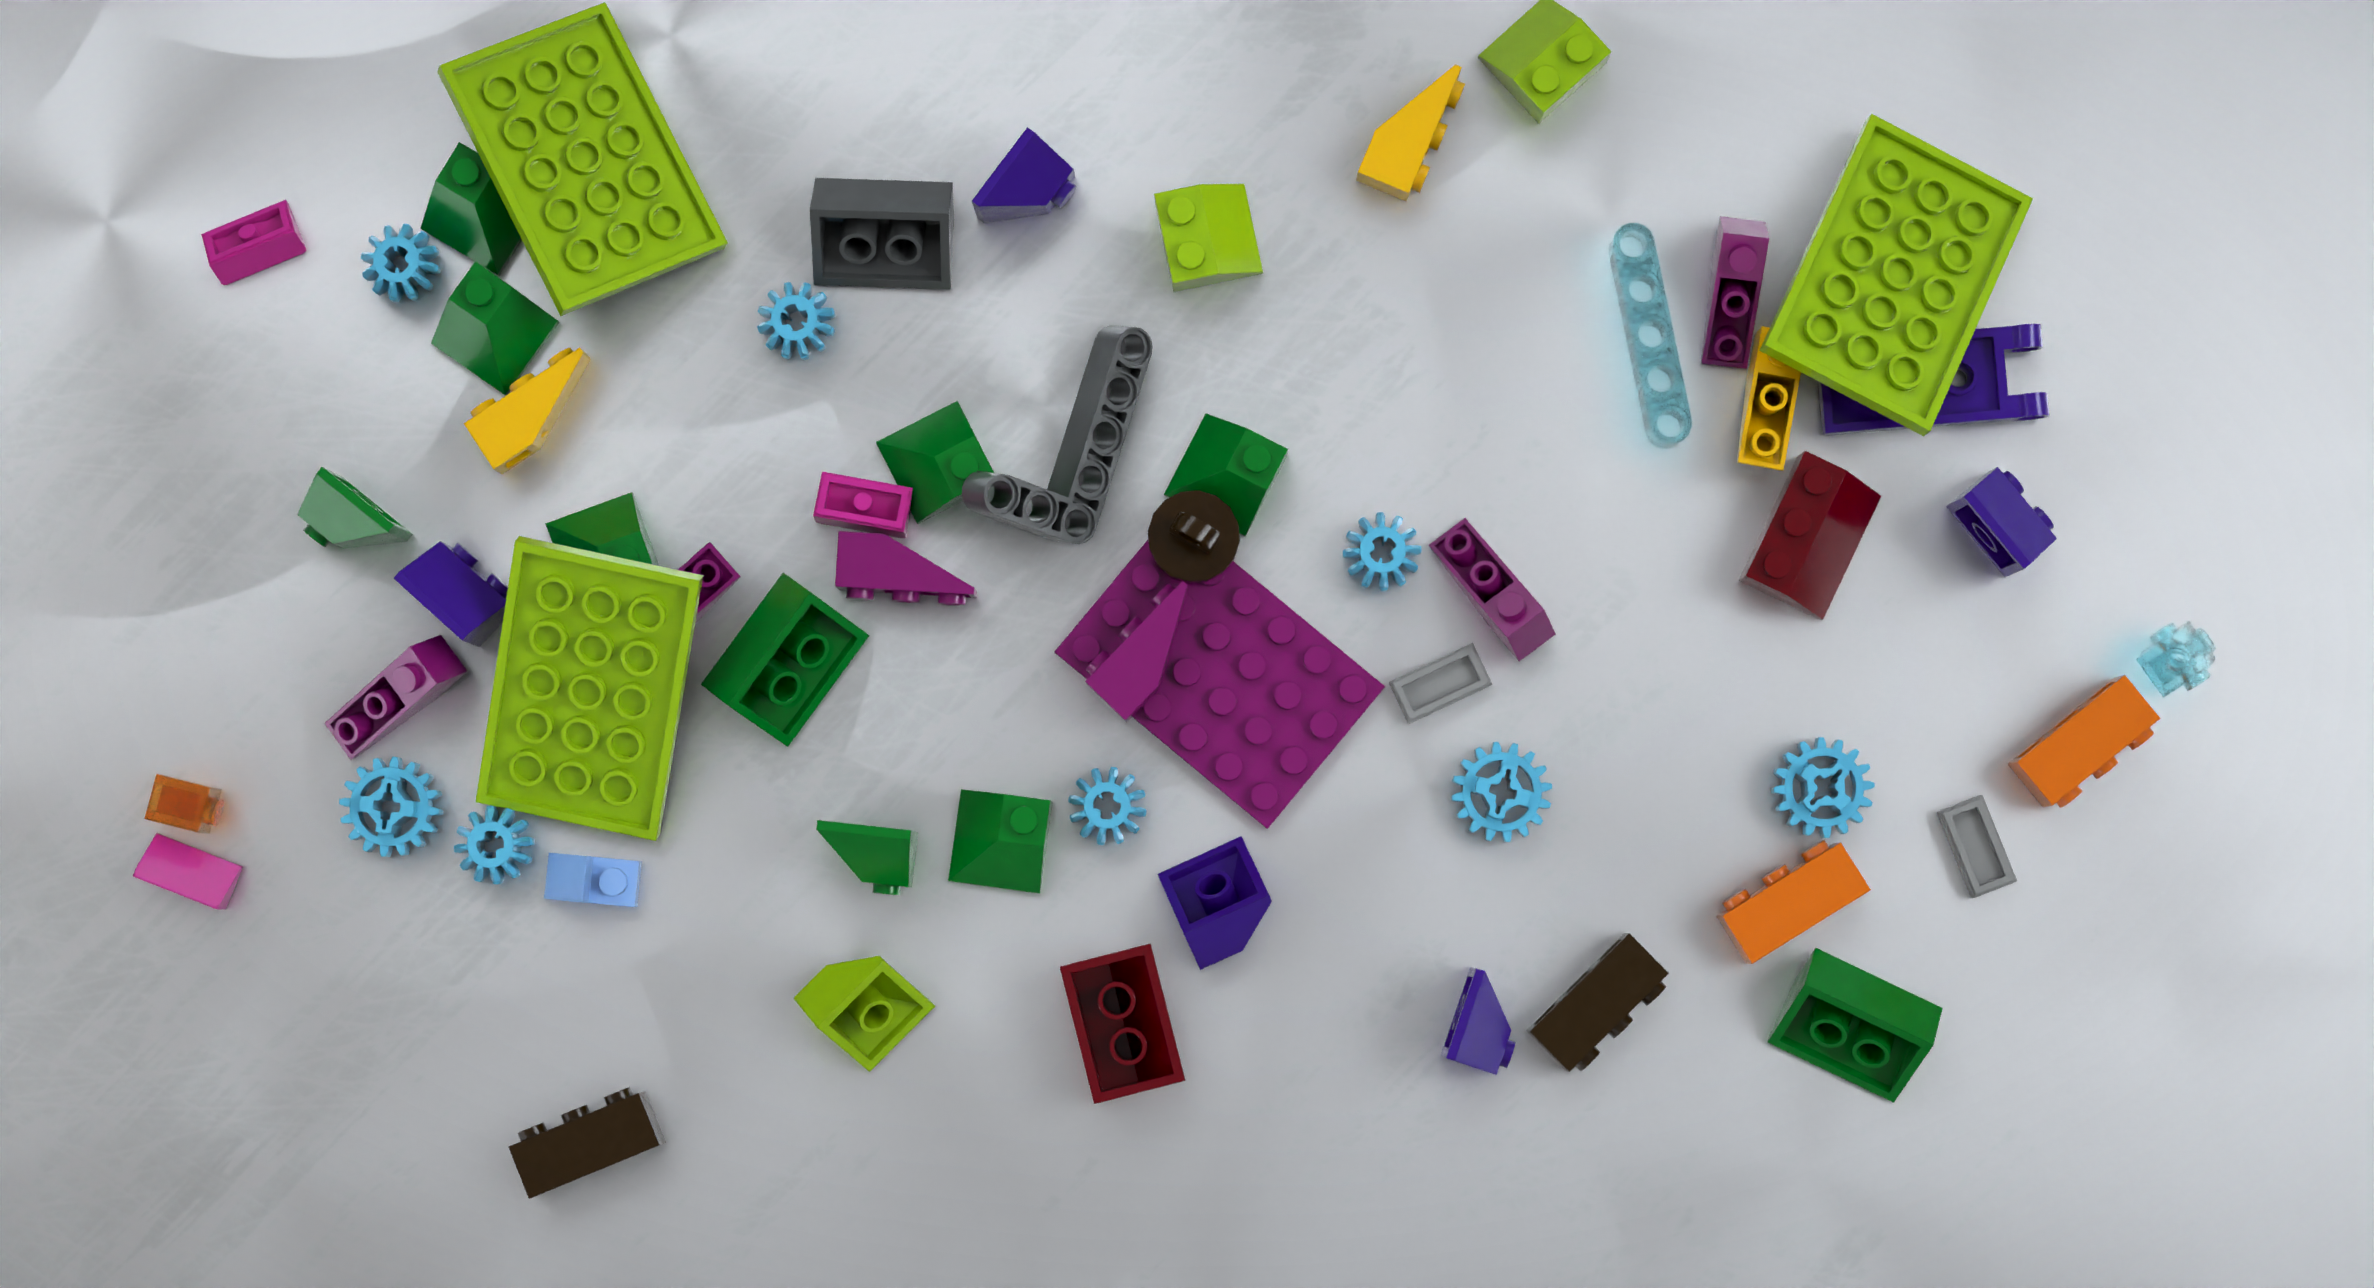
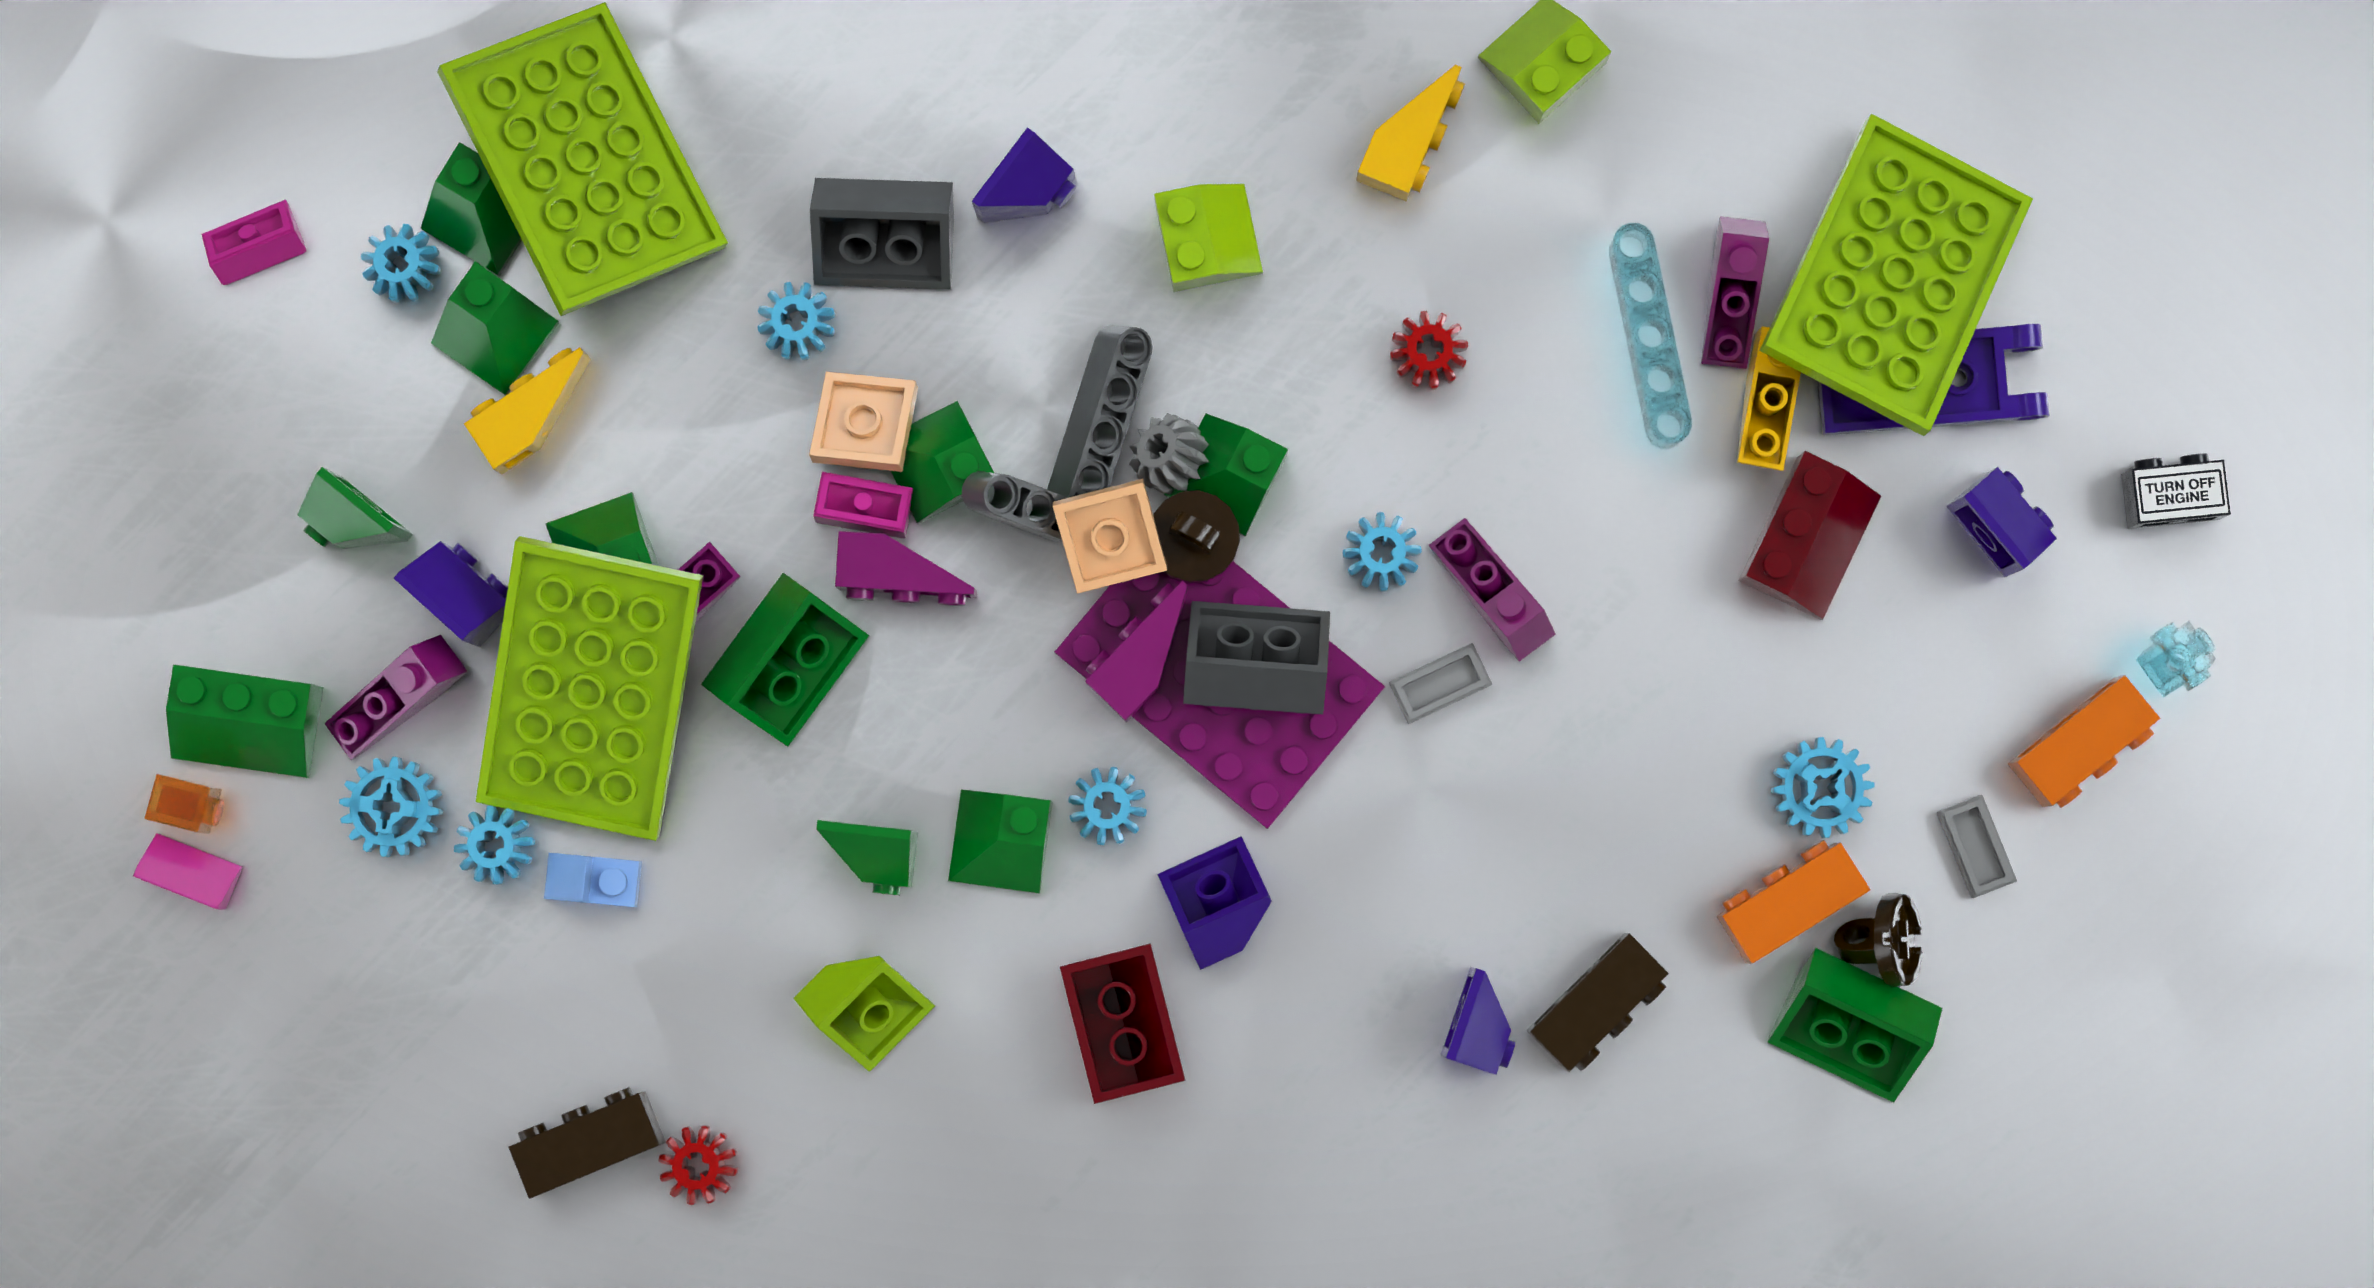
medium azure gear [1451,742,1552,843] -> none
none -> green slope [166,664,324,778]
none -> red gear [658,1125,739,1205]
none -> light nougat hinge [809,372,918,472]
none -> light nougat hinge [1053,479,1167,594]
none -> light grey gear [1129,413,1209,495]
none -> dark grey slope [1183,601,1330,714]
none -> red gear [1390,311,1468,390]
none -> dark brown tile [1834,893,1923,987]
none -> brick [2121,453,2231,529]

